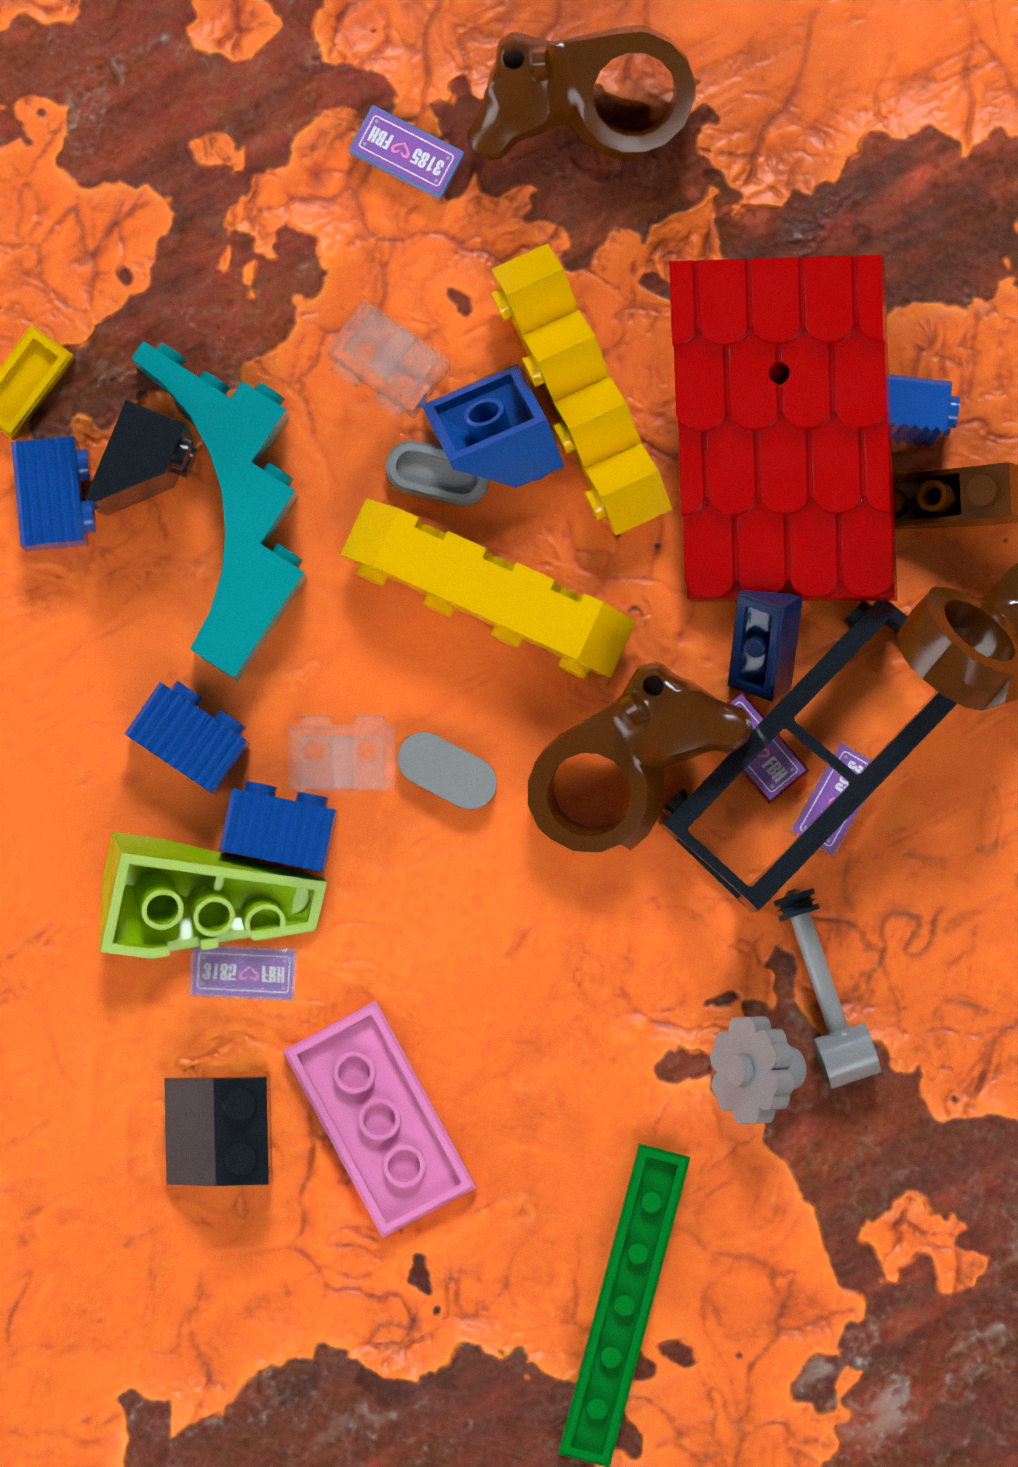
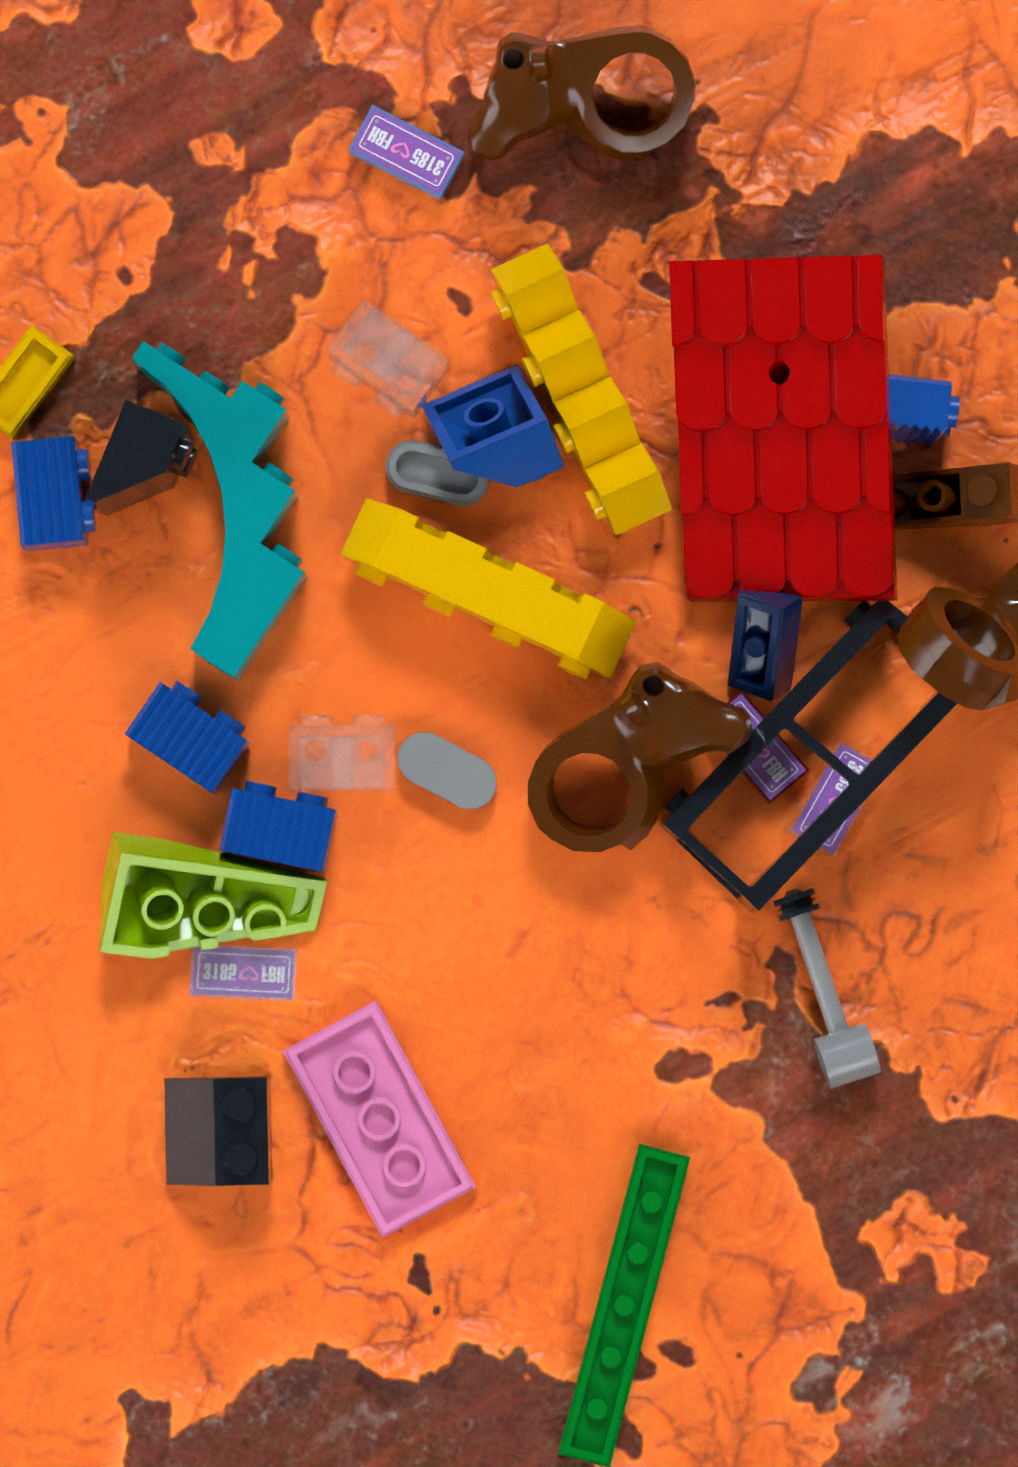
light grey plant [710,1016,806,1124] -> none

